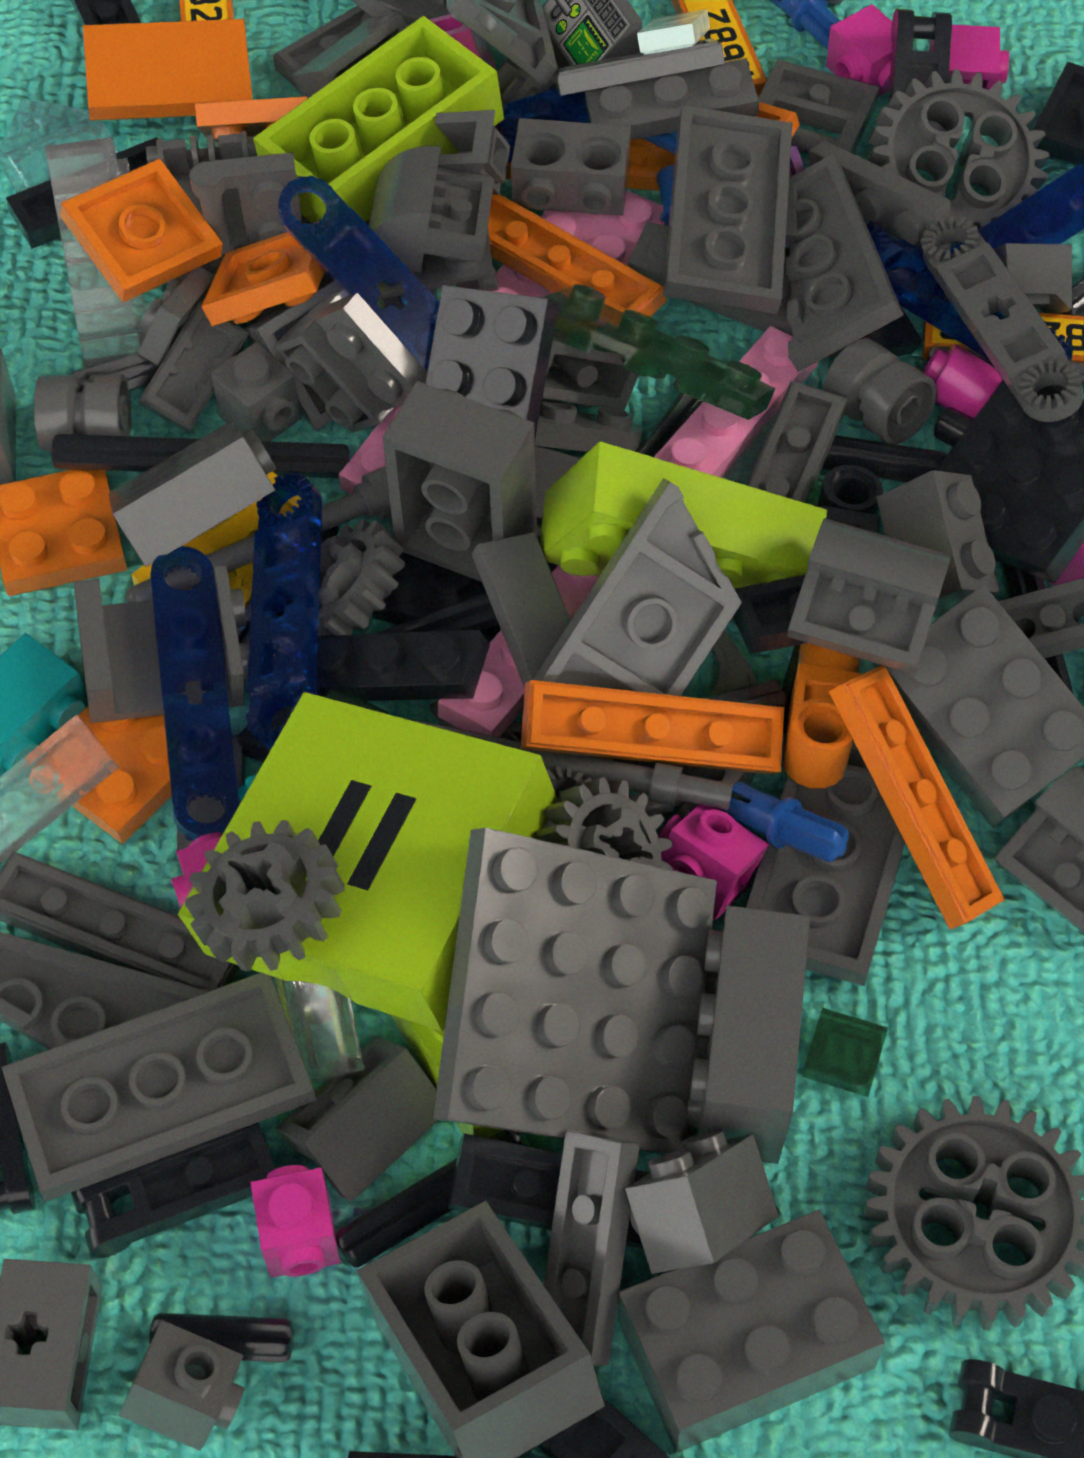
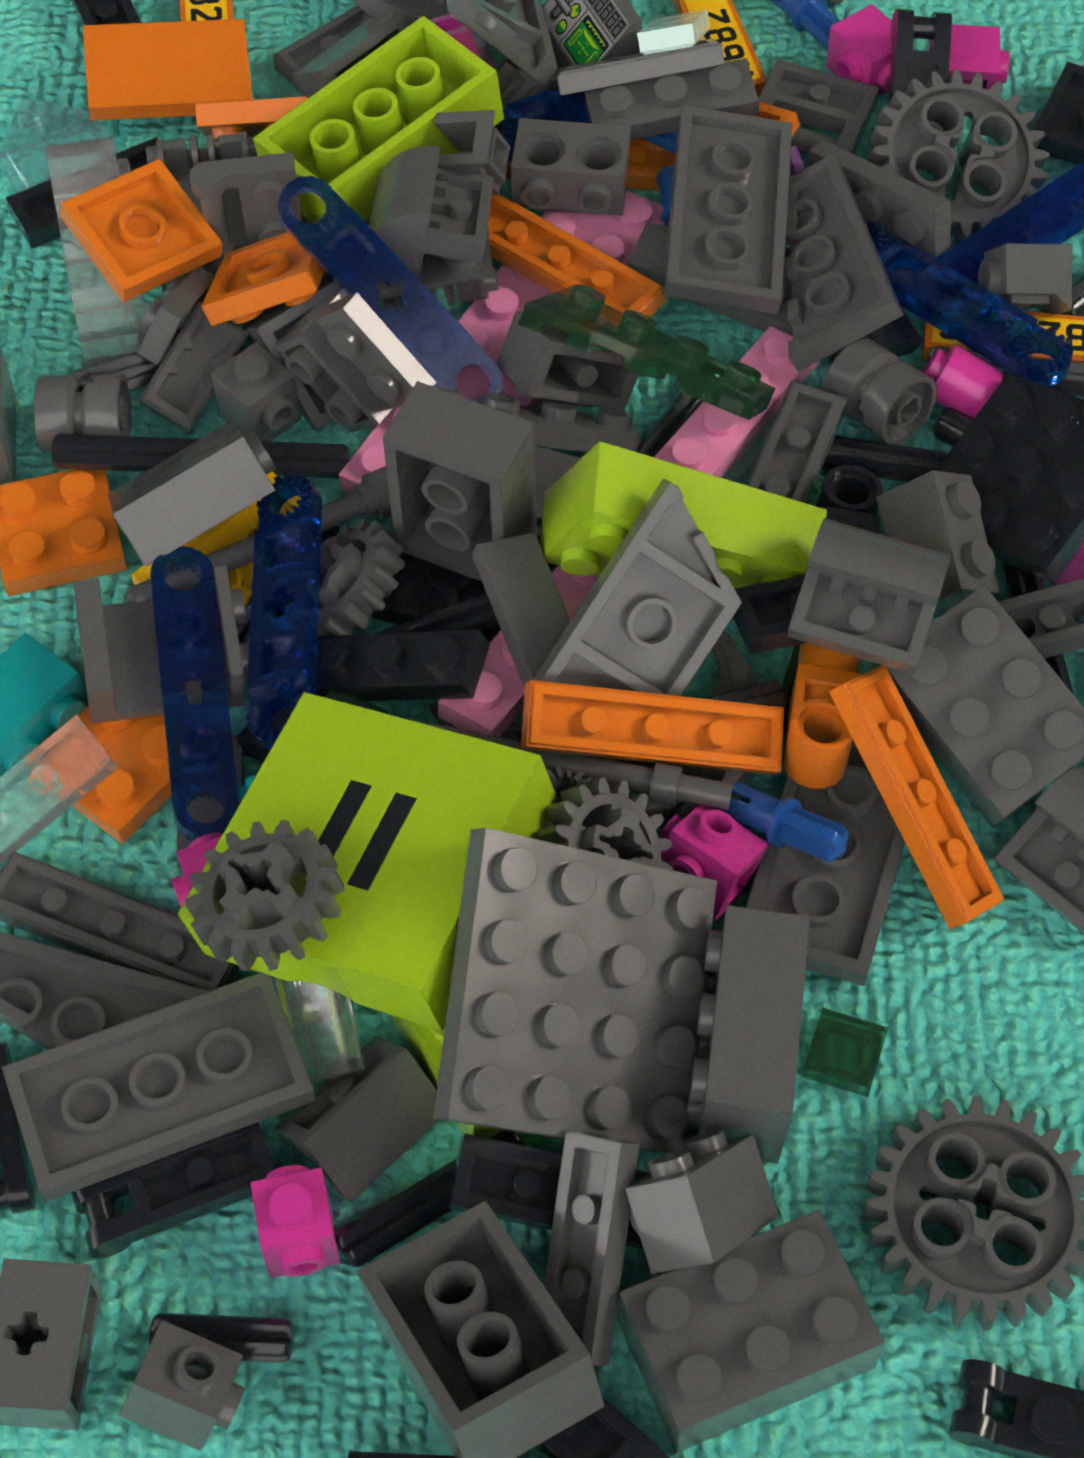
plate [425,285,559,439] -> none
dark grey piece [921,217,1084,422] -> none

